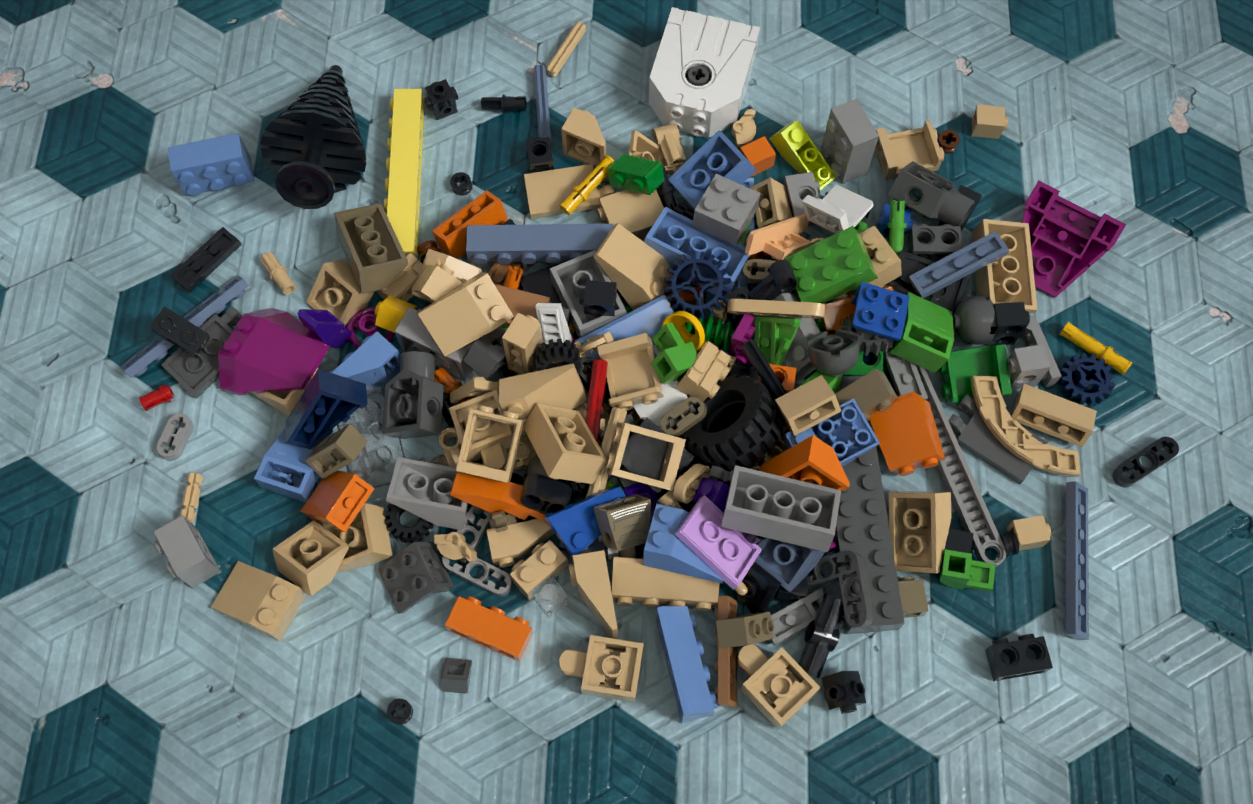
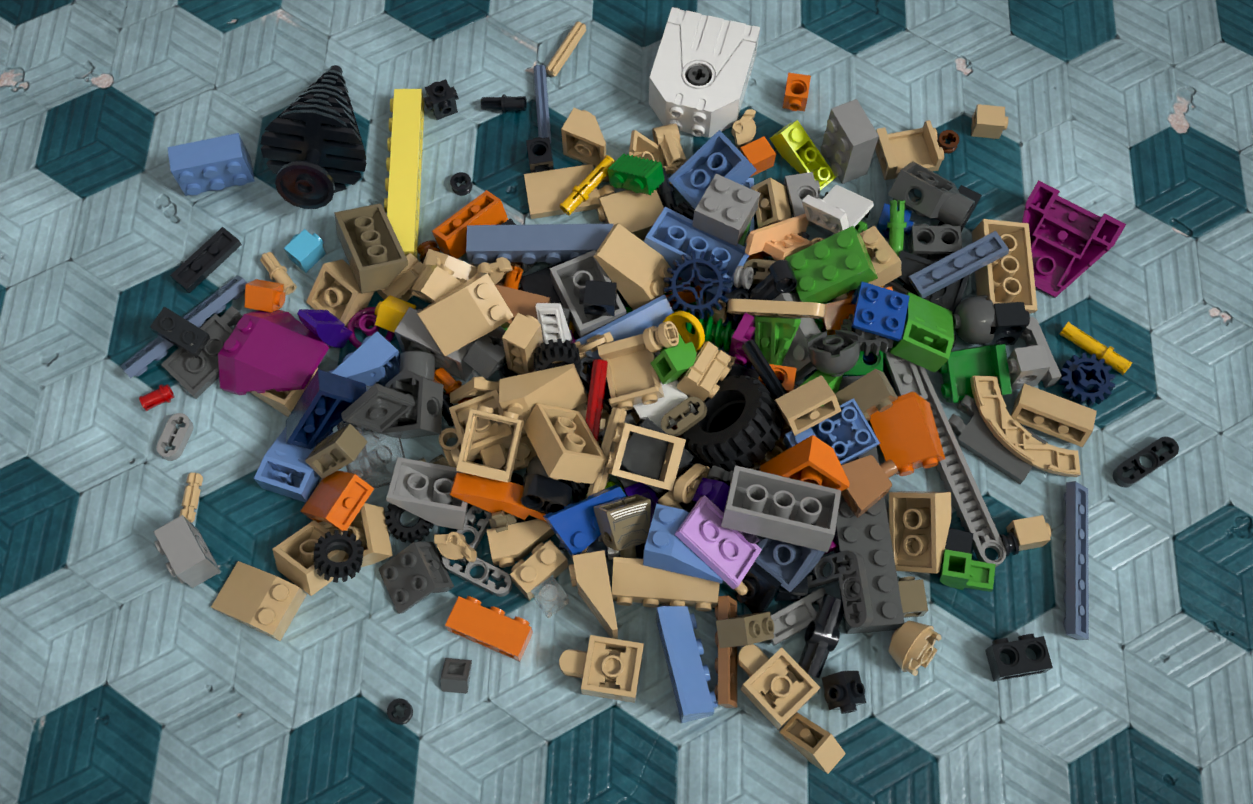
none -> orange brick [245,279,286,313]
none -> medium azure brick [284,229,326,273]
none -> black tyre [313,530,364,583]
none -> dark grey tile [341,384,415,433]
none -> tan piece [474,257,512,284]
none -> tan wheel [643,321,679,353]
none -> light grey bush [734,266,754,289]
none -> tan slope [779,712,846,774]
none -> orange brick [782,72,811,111]
none -> medium nougat torso [841,455,898,518]
none -> tan cone [889,621,941,676]

